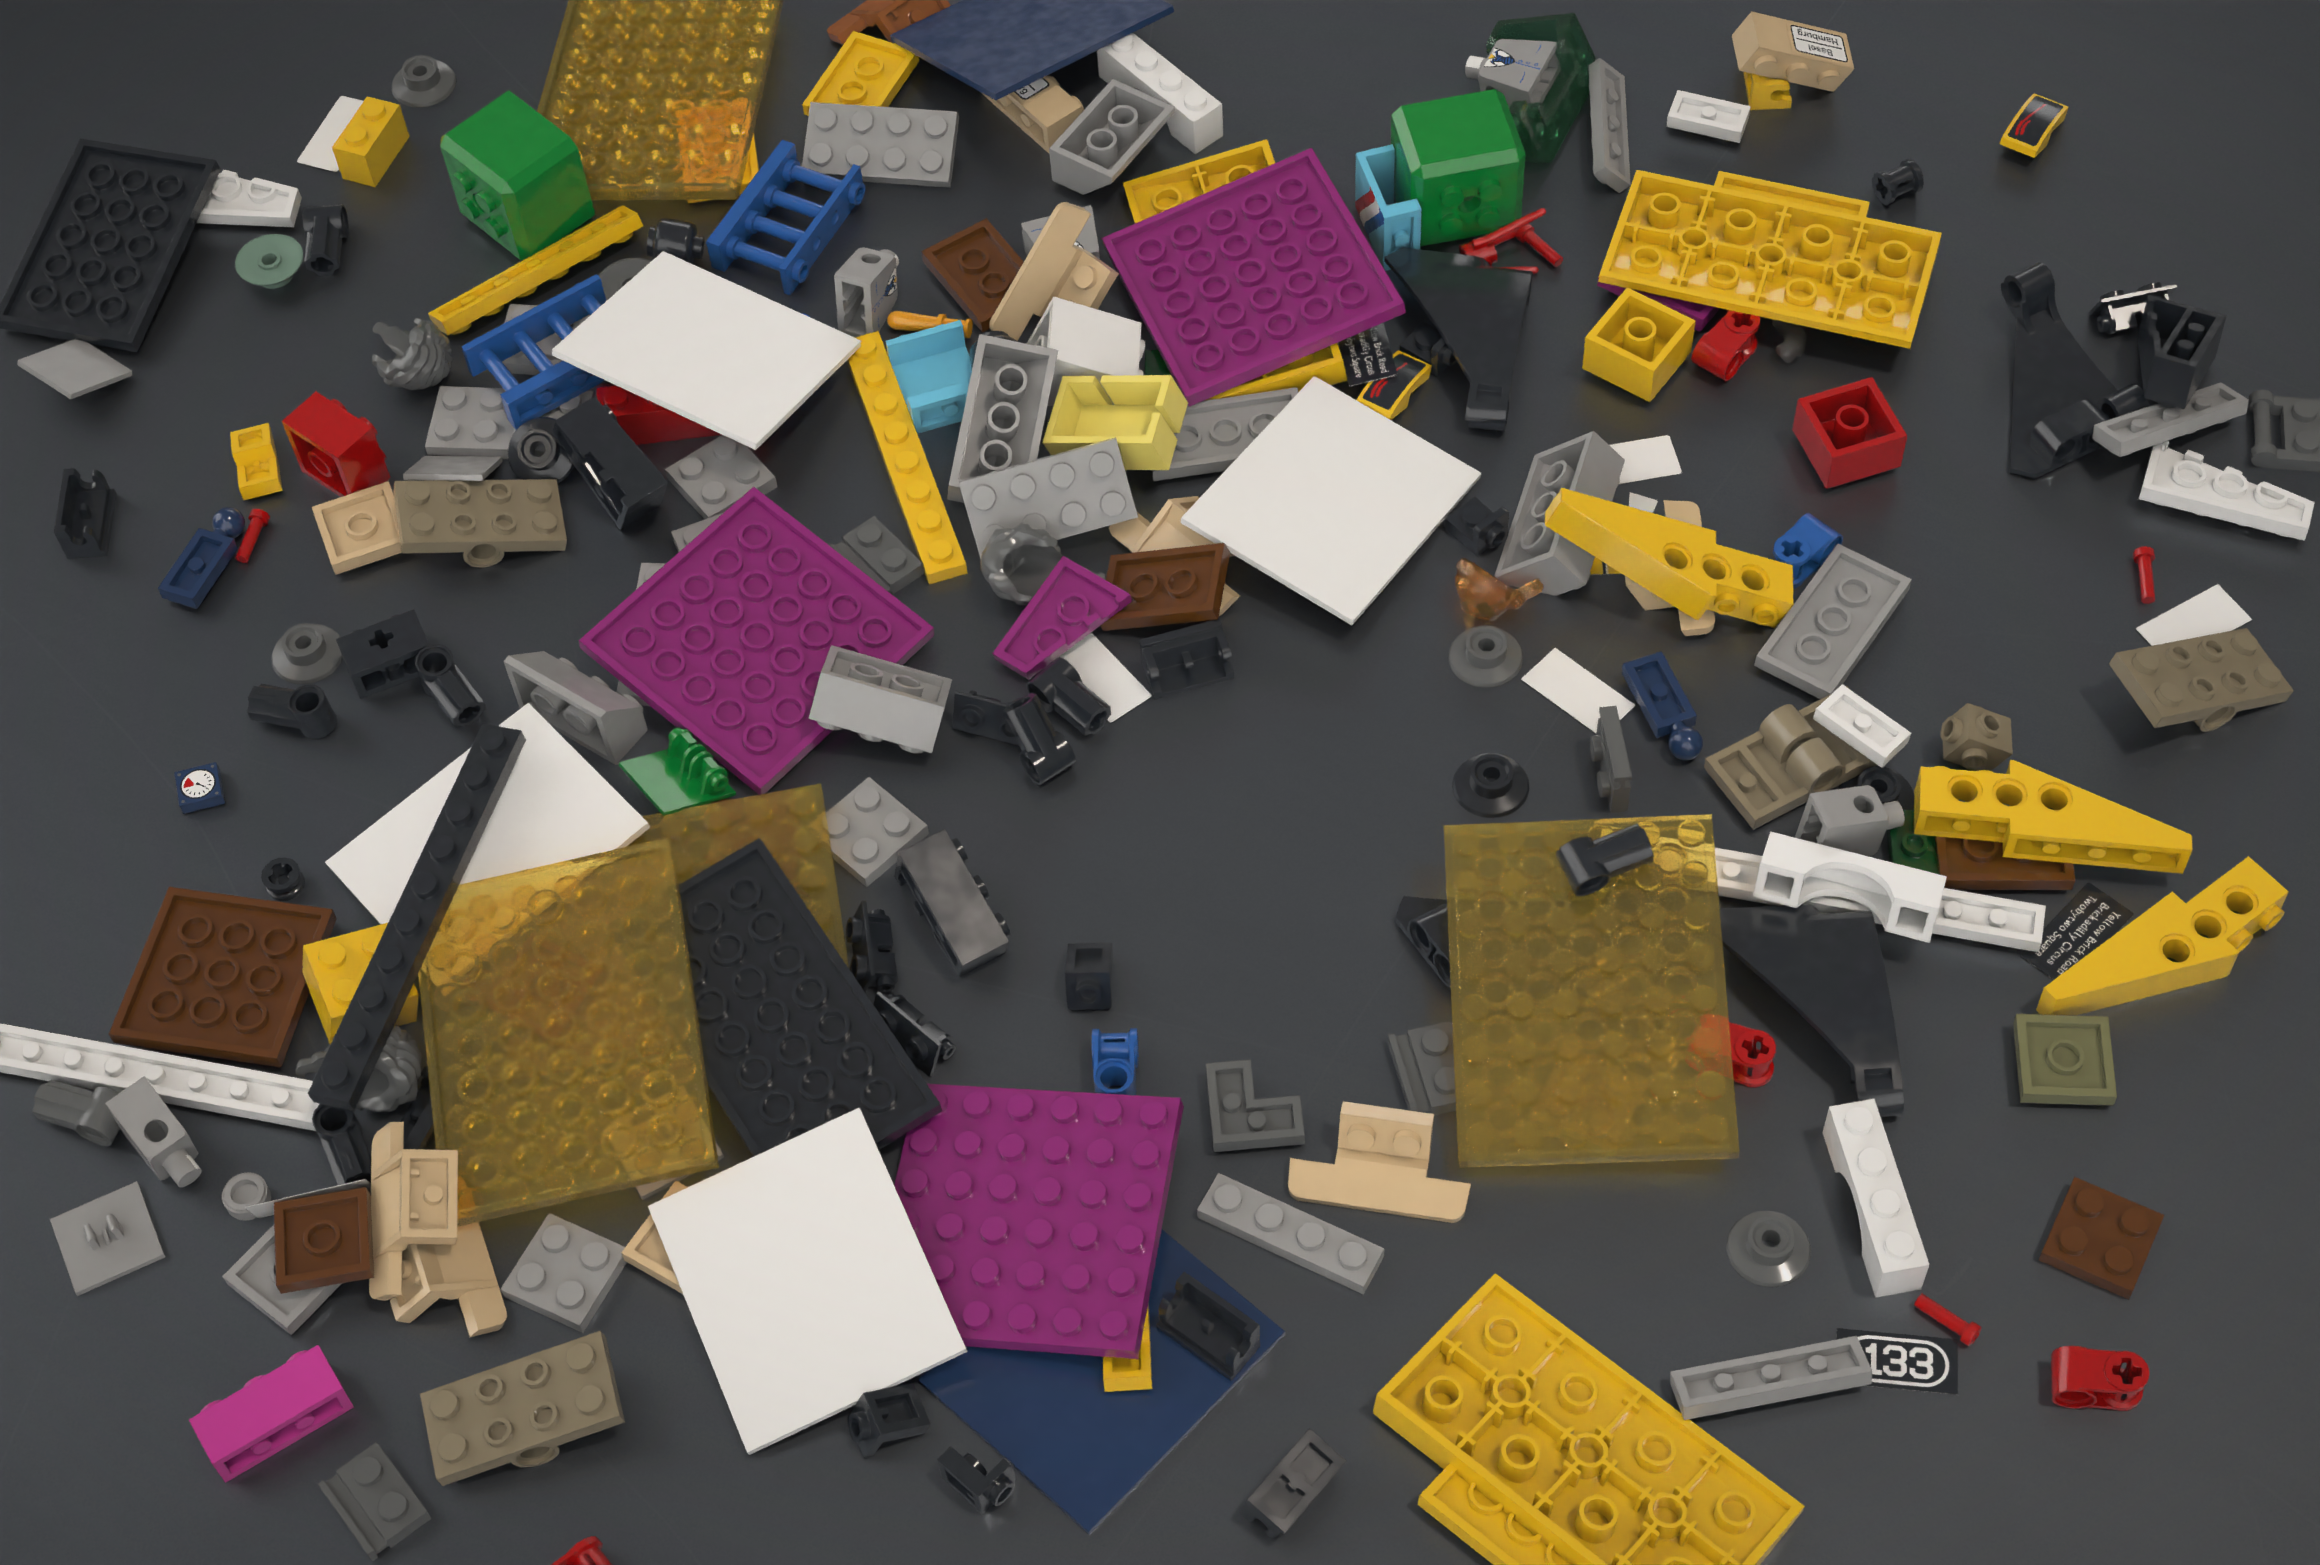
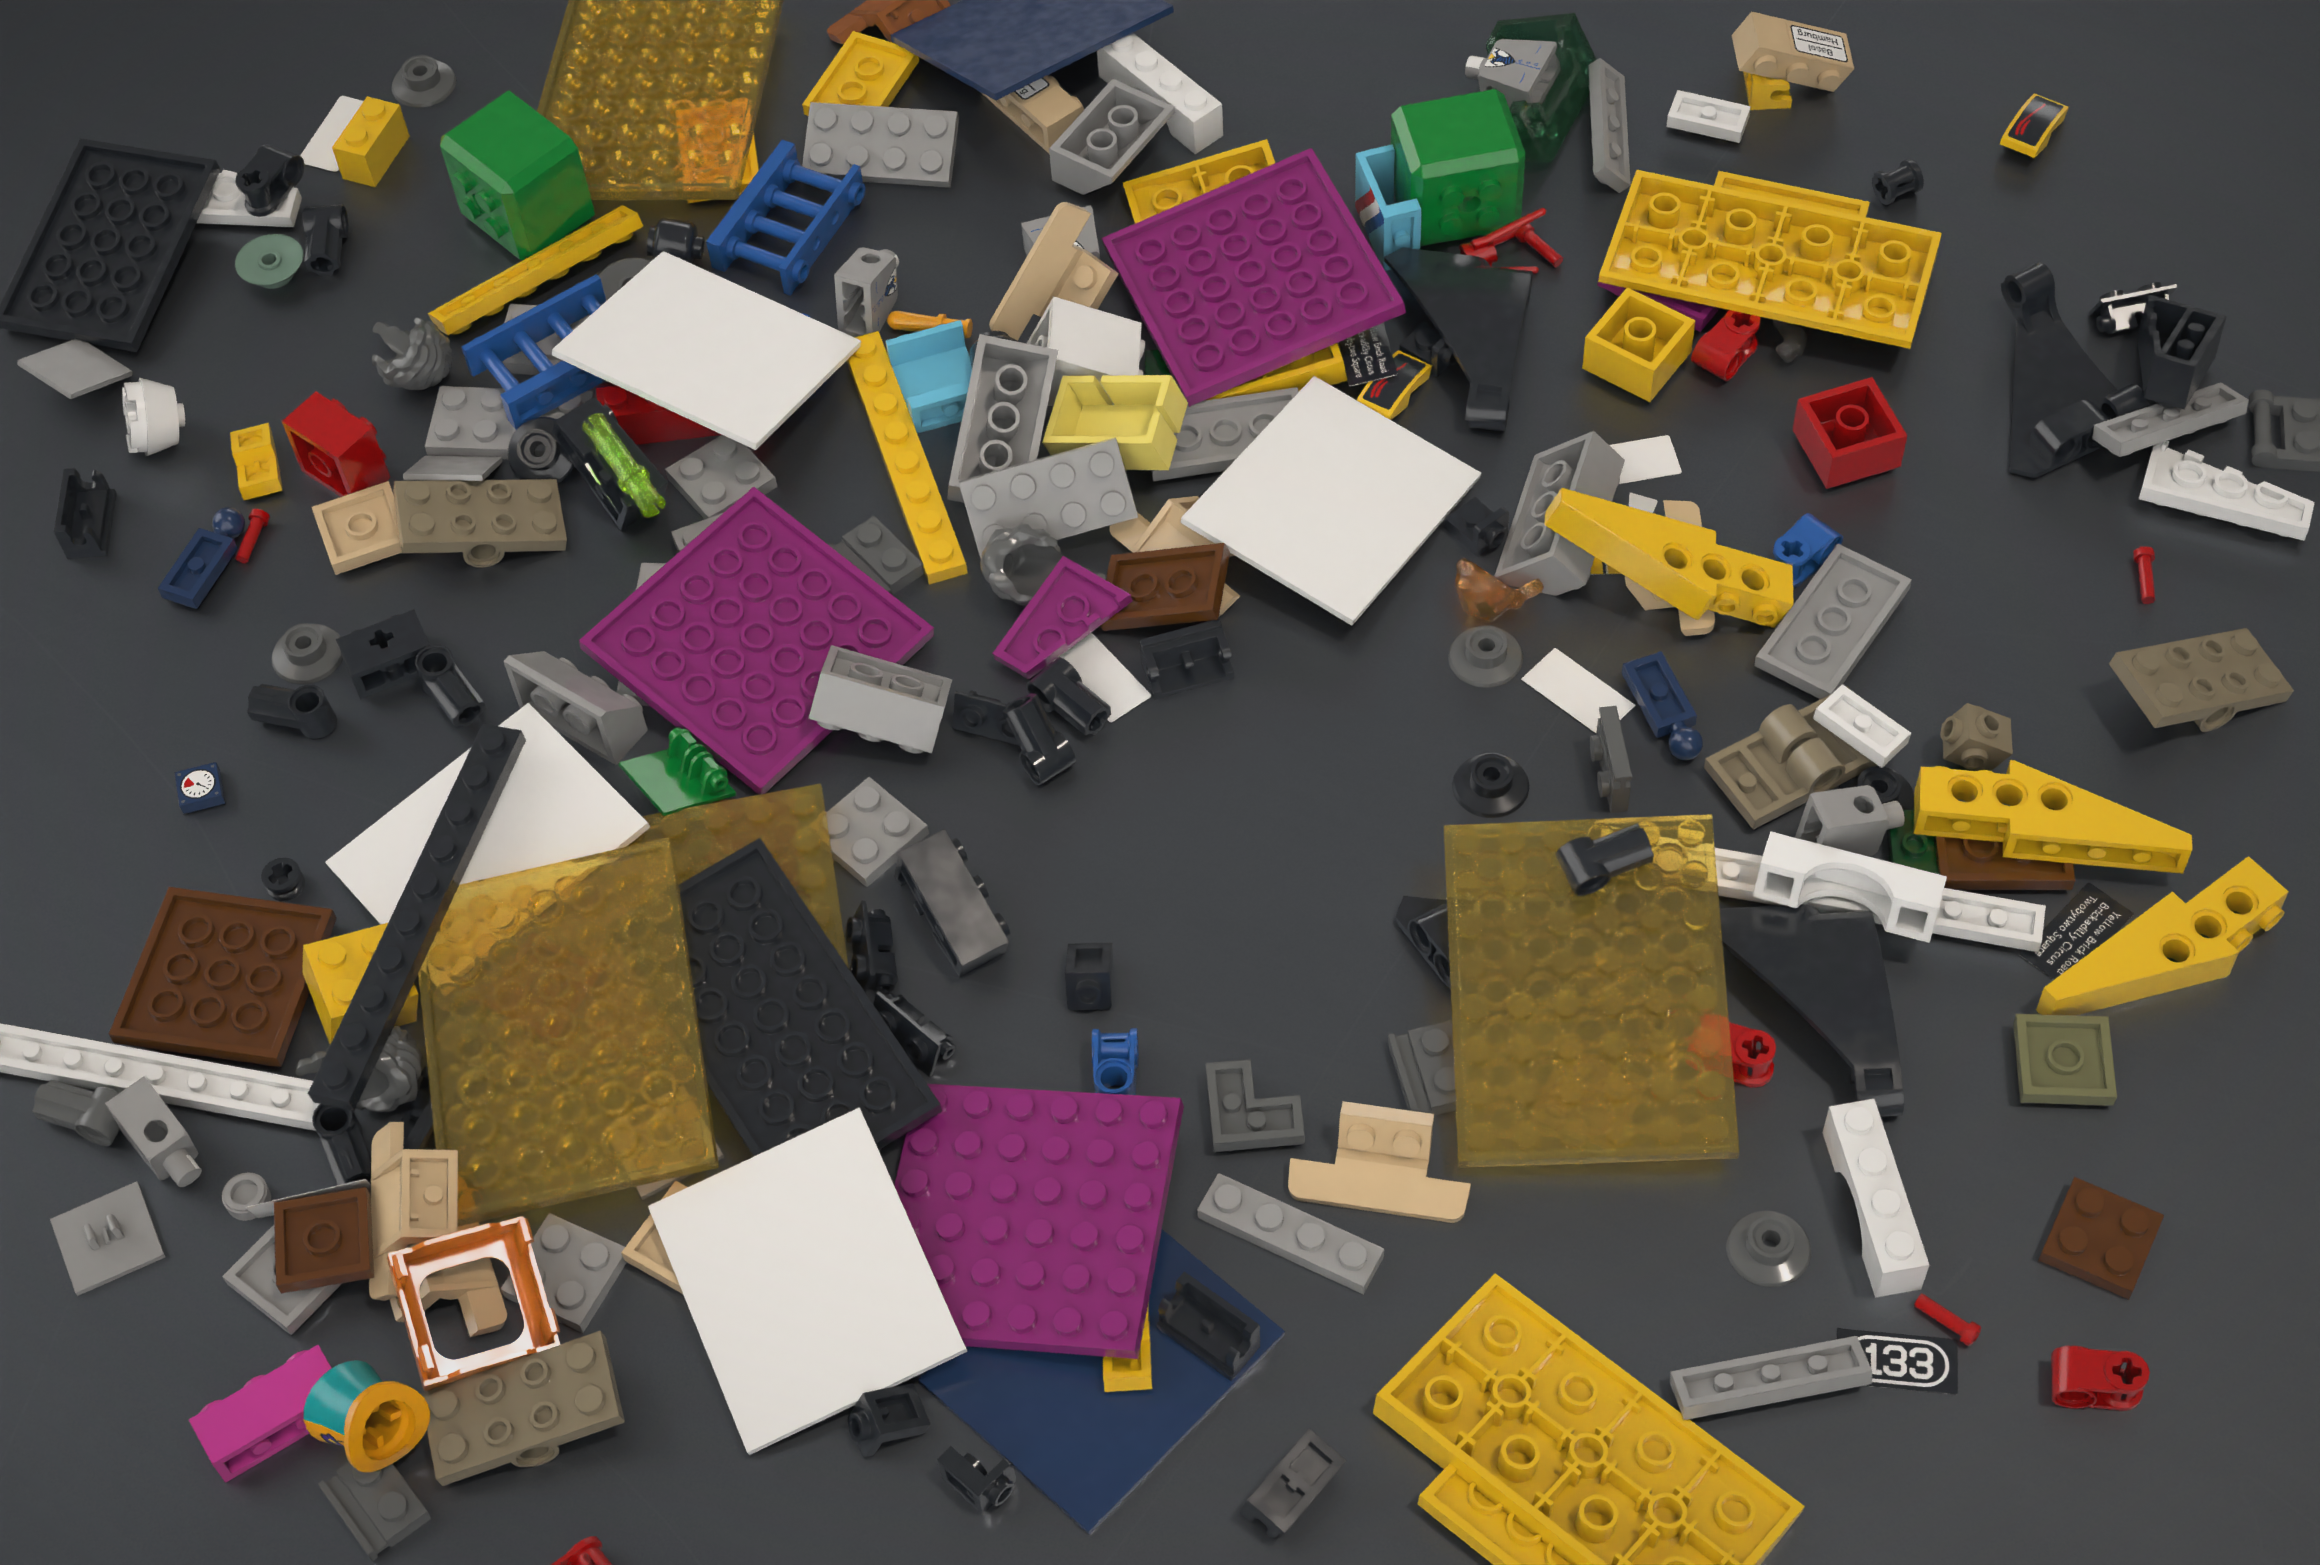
reddish brown plate [921,218,1024,333] -> none
white sticker [2136,584,2252,646] -> none
none -> white cone [122,378,185,456]
none -> black piece [235,144,305,217]
none -> light orange hat [304,1360,430,1472]
none -> orange piece [387,1216,560,1391]
none -> clear neon green pin [582,413,666,517]

